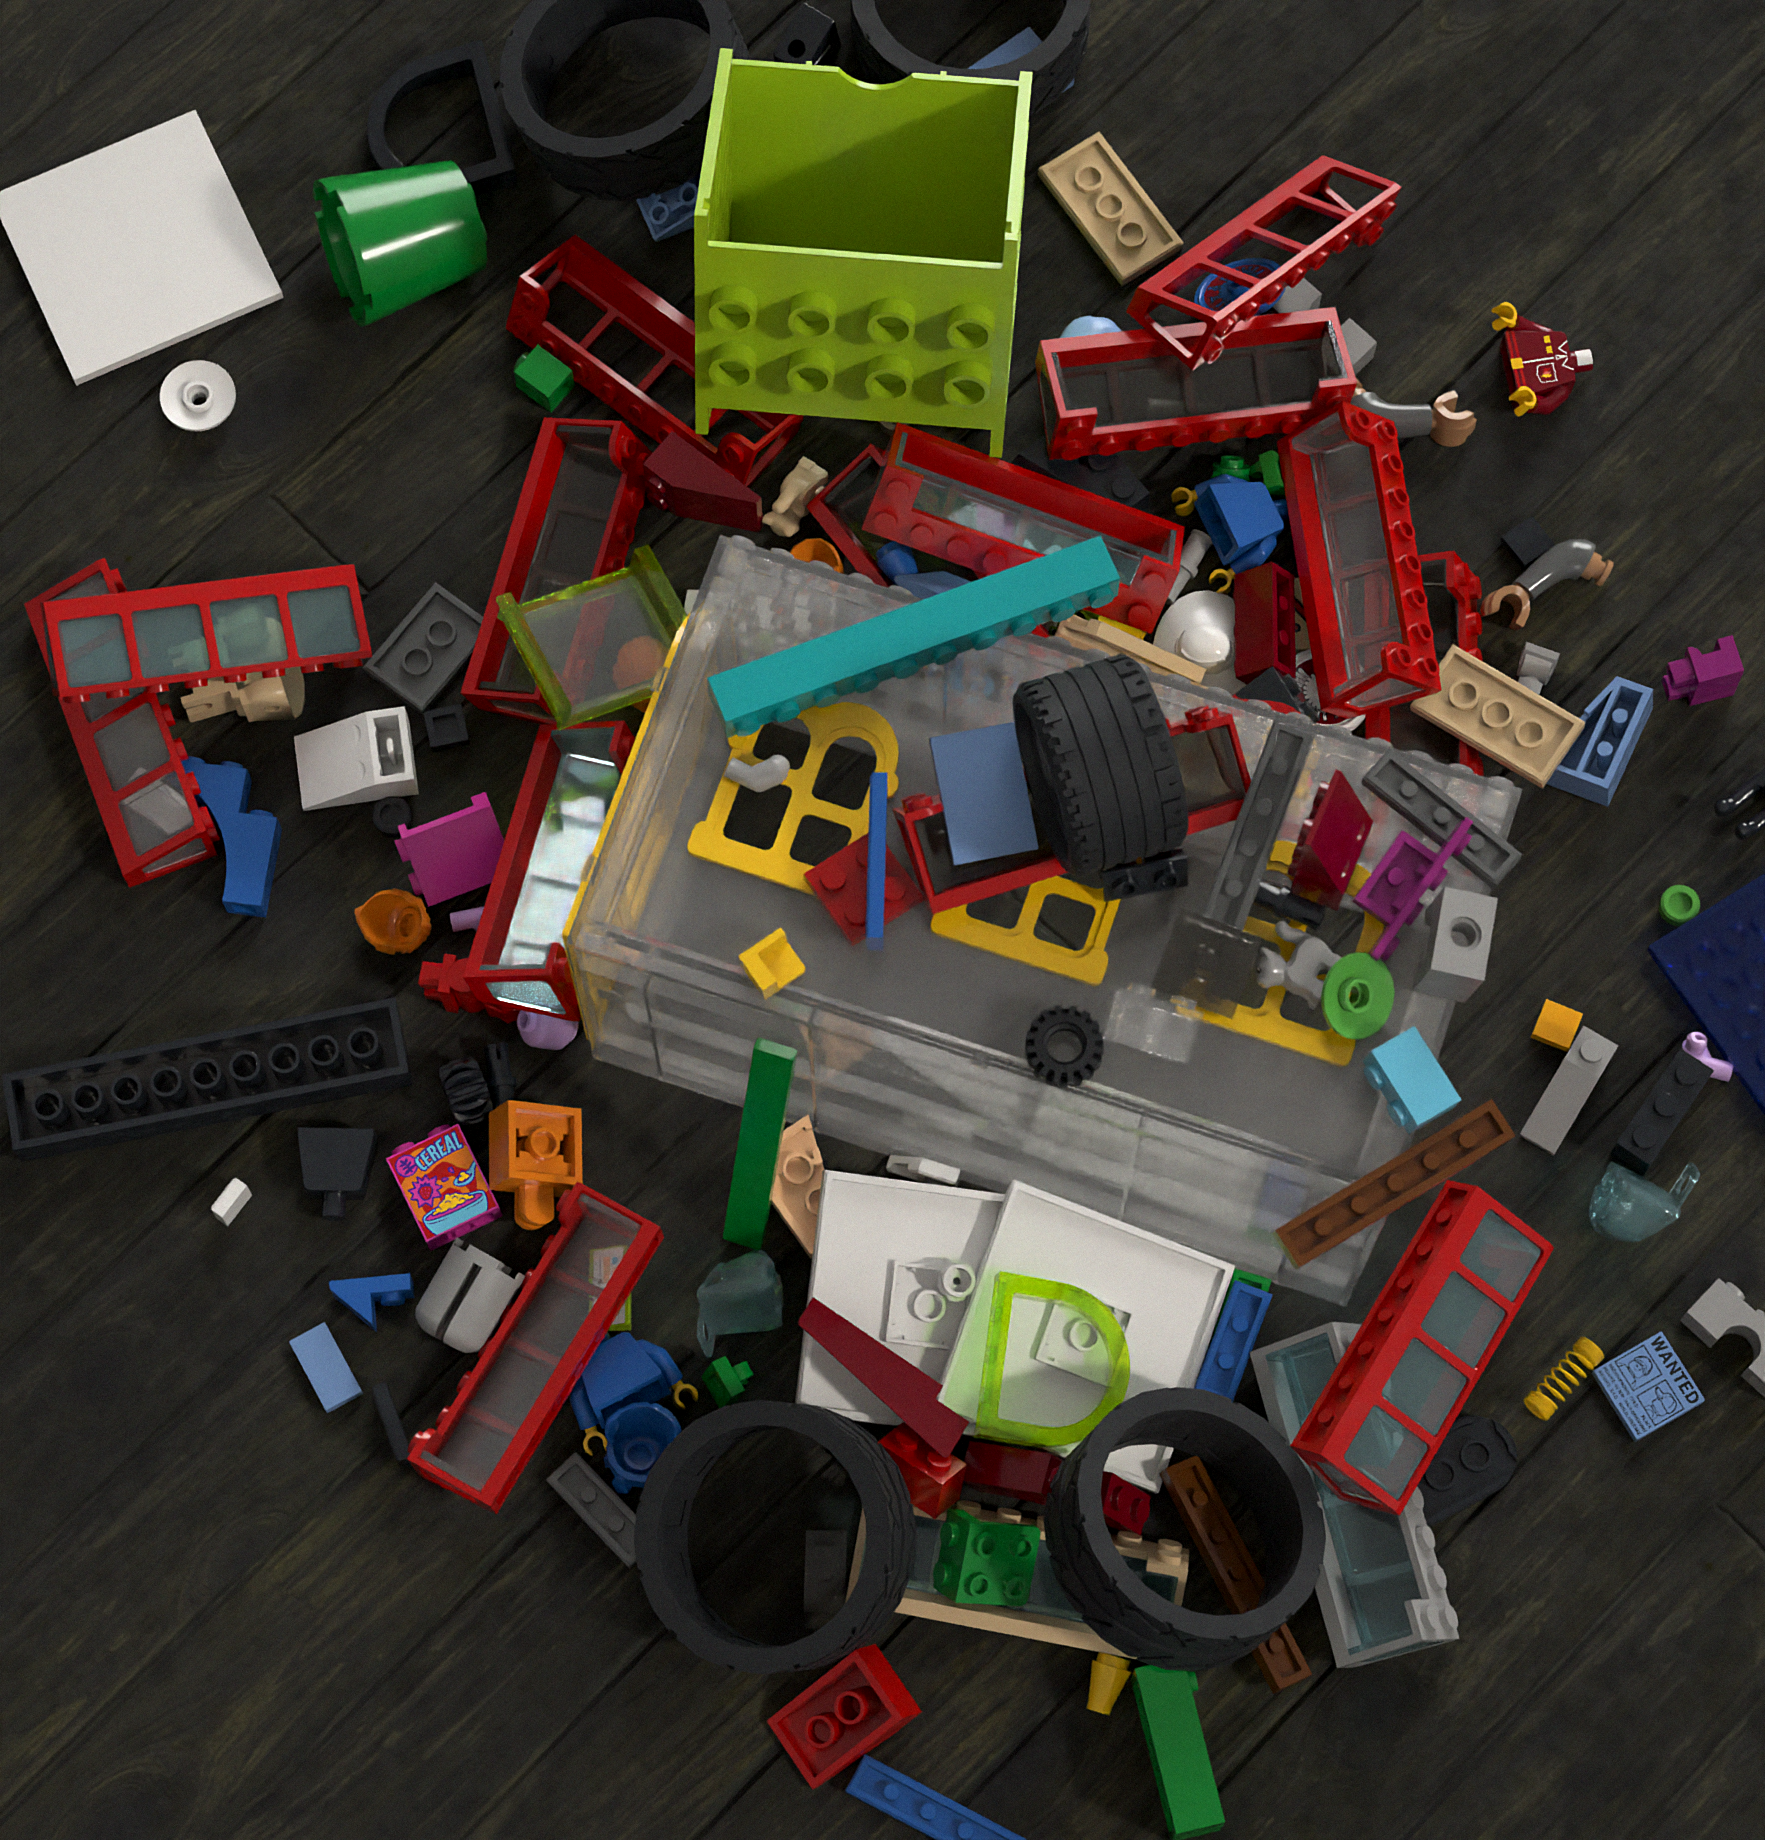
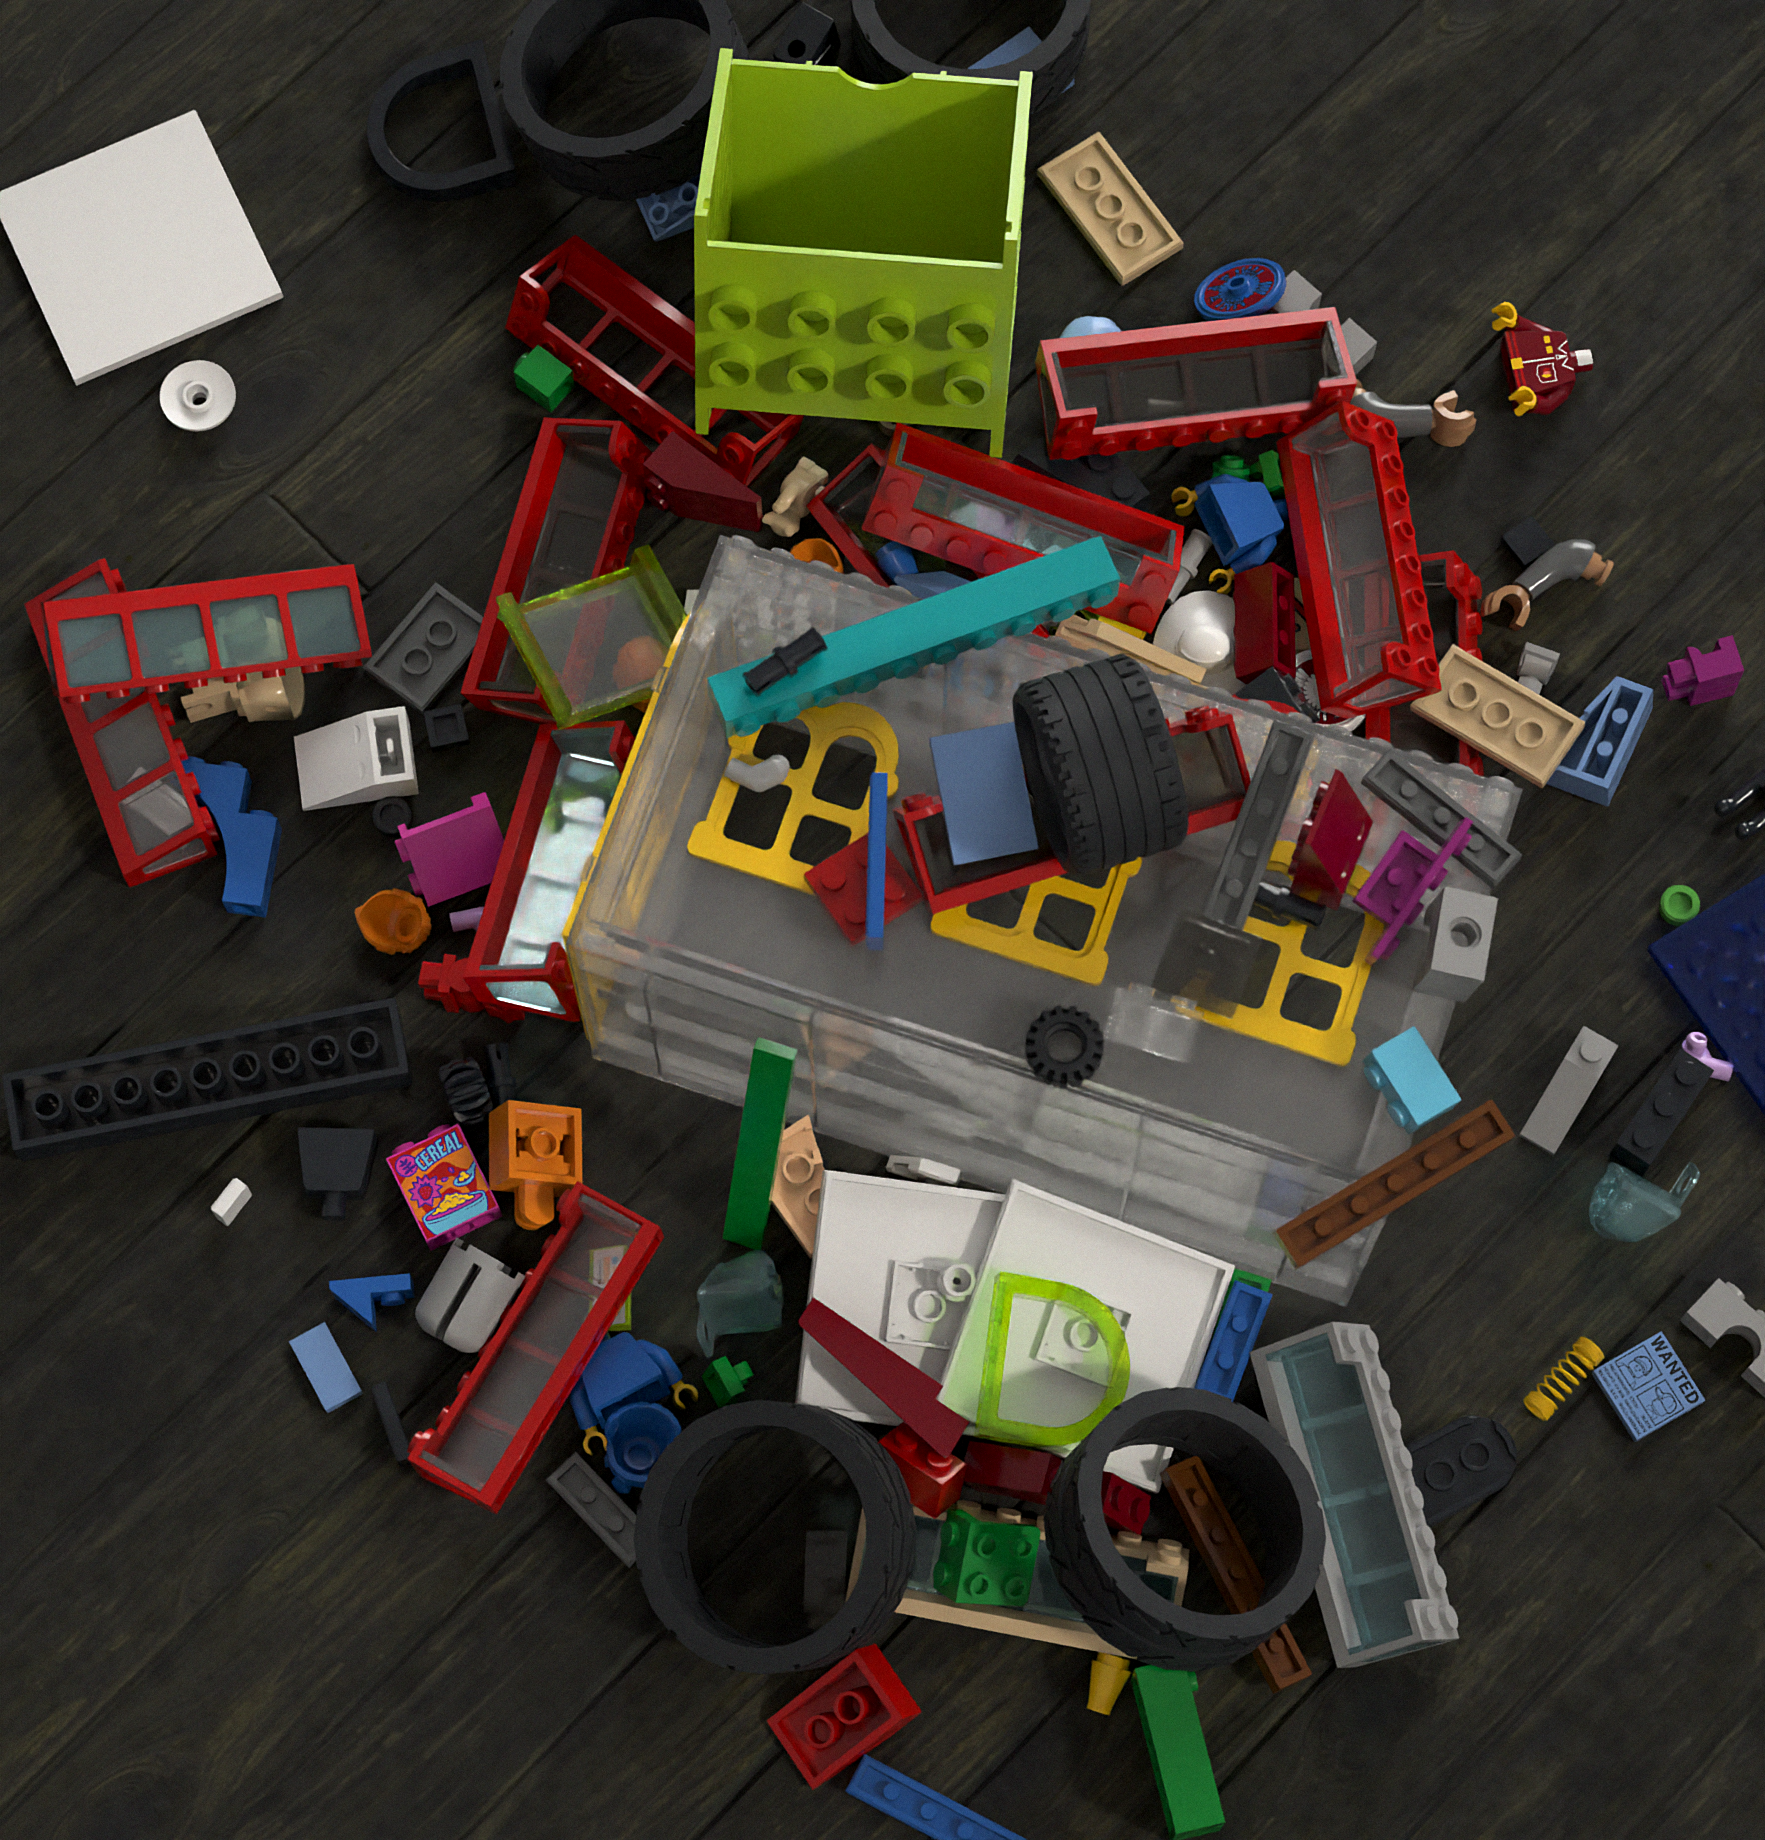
green cone [313,160,487,327] -> none
lavender head [517,996,578,1050] -> none
yellow panel [738,928,806,1000] -> none
black hinge [1098,848,1188,902] -> none
red window [1126,155,1401,371] -> none
light grey animal [1254,921,1341,1010] -> none
window [1290,1180,1554,1516] -> none
bright green dish [1321,952,1394,1039] -> none
light orange tile [1531,999,1583,1052] -> none
none -> black pin [742,627,828,697]

